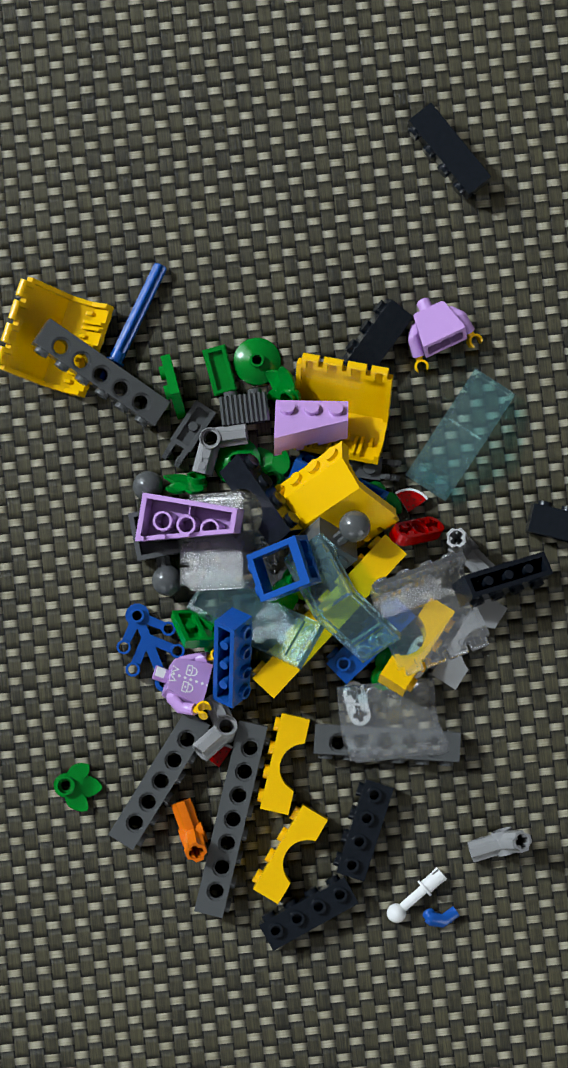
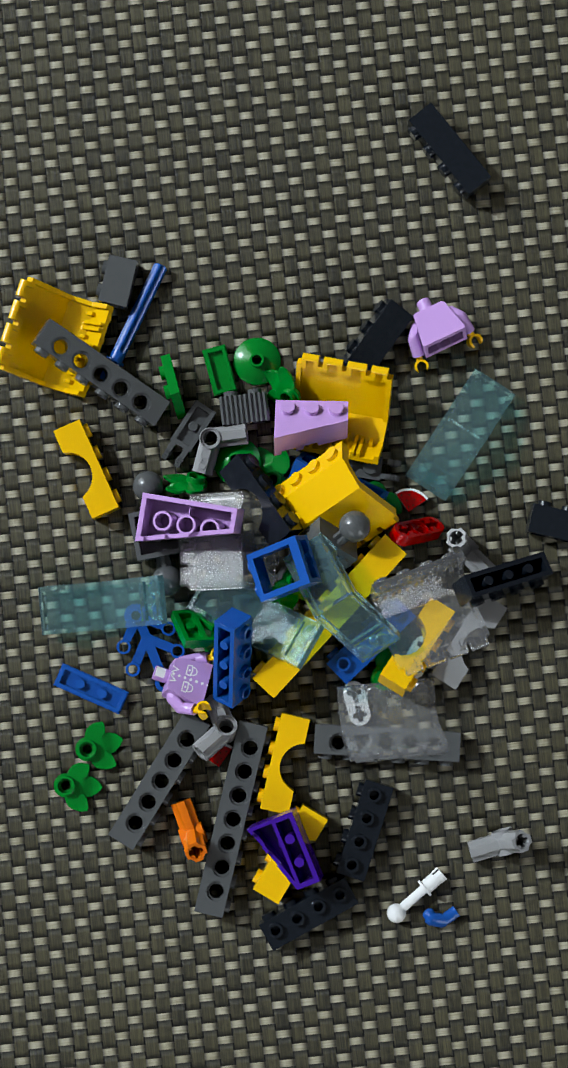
none -> clear light blue windscreen [38,575,168,635]
none -> yellow arch [53,419,122,520]
none -> blue tile [53,663,129,714]
none -> green plate [75,722,123,769]
none -> dark grey brick [96,254,139,311]
none -> dark purple wedge [247,807,323,890]

